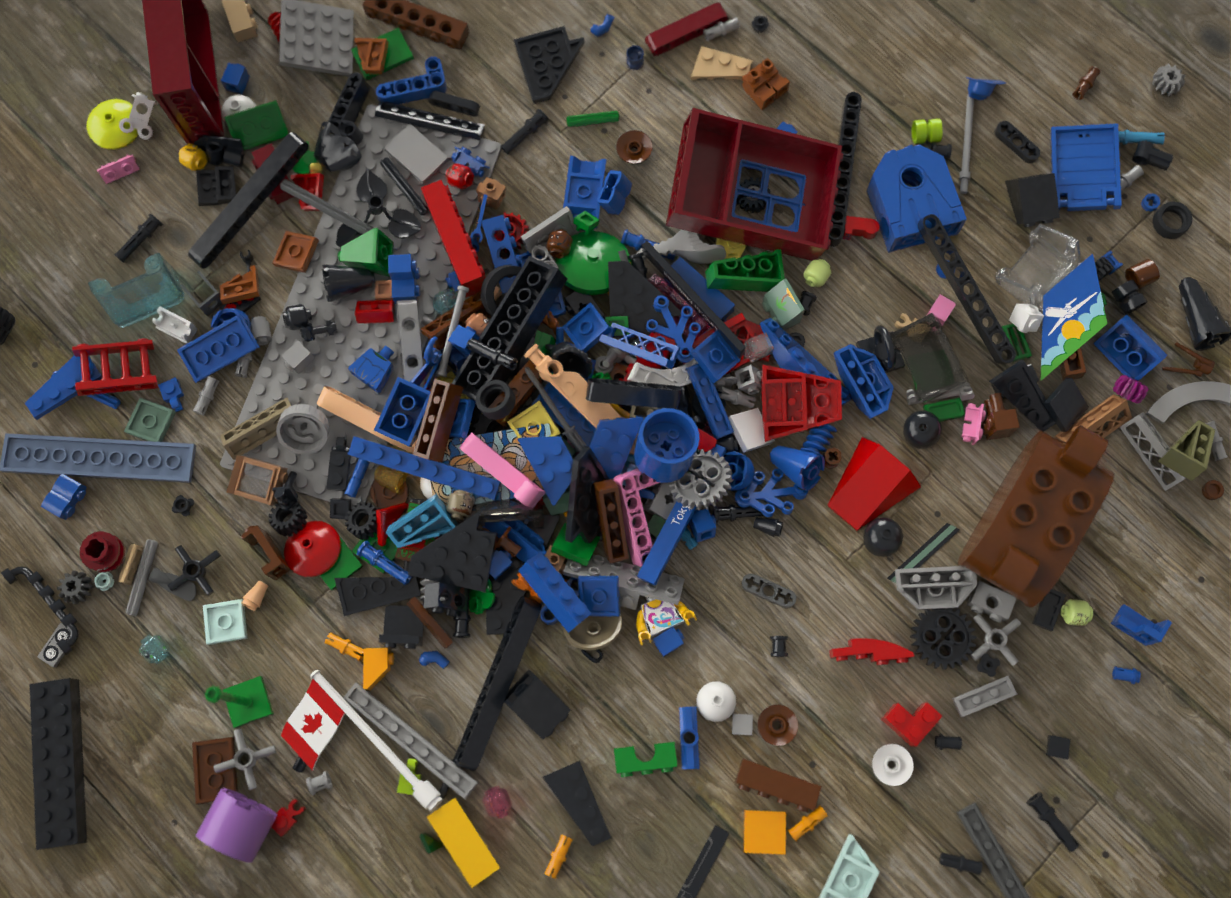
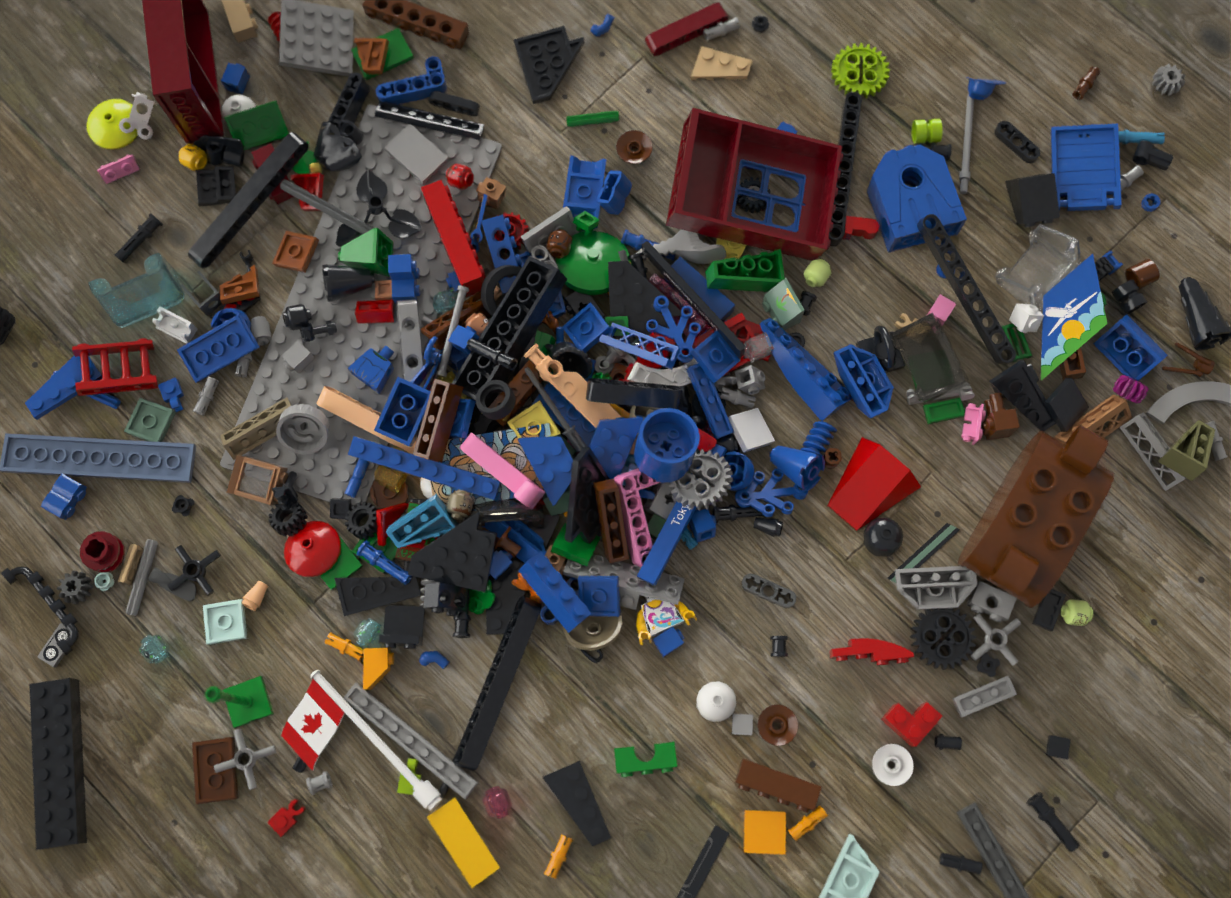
medium lavender brick [196,788,277,863] -> none
reddish brown panel [240,525,291,580] -> none
black hinge [326,437,351,491] -> none
black axle [380,157,429,216] -> none
reddish brown tile [407,597,453,649] -> none
dark green slope [419,833,443,854] -> none
blue hinge [451,146,490,178] -> none
black pin [500,109,549,155] -> none
black slope [504,670,571,740] -> none
dark blue wheel [626,45,644,70] -> none
blue piece [679,707,700,769] -> none
dark orange hips [742,58,790,110] -> none
red wedge [761,364,842,442] -> none
black cylinder [903,411,942,449] -> none
blue panel [1111,604,1172,646] -> none
blue pin [1112,666,1141,684] -> none
black tyre [1152,201,1193,239] -> none
reddish brown tile [1202,480,1224,500] -> none
none -> clear light blue head [354,618,383,648]
none -> lime gear [831,43,890,99]

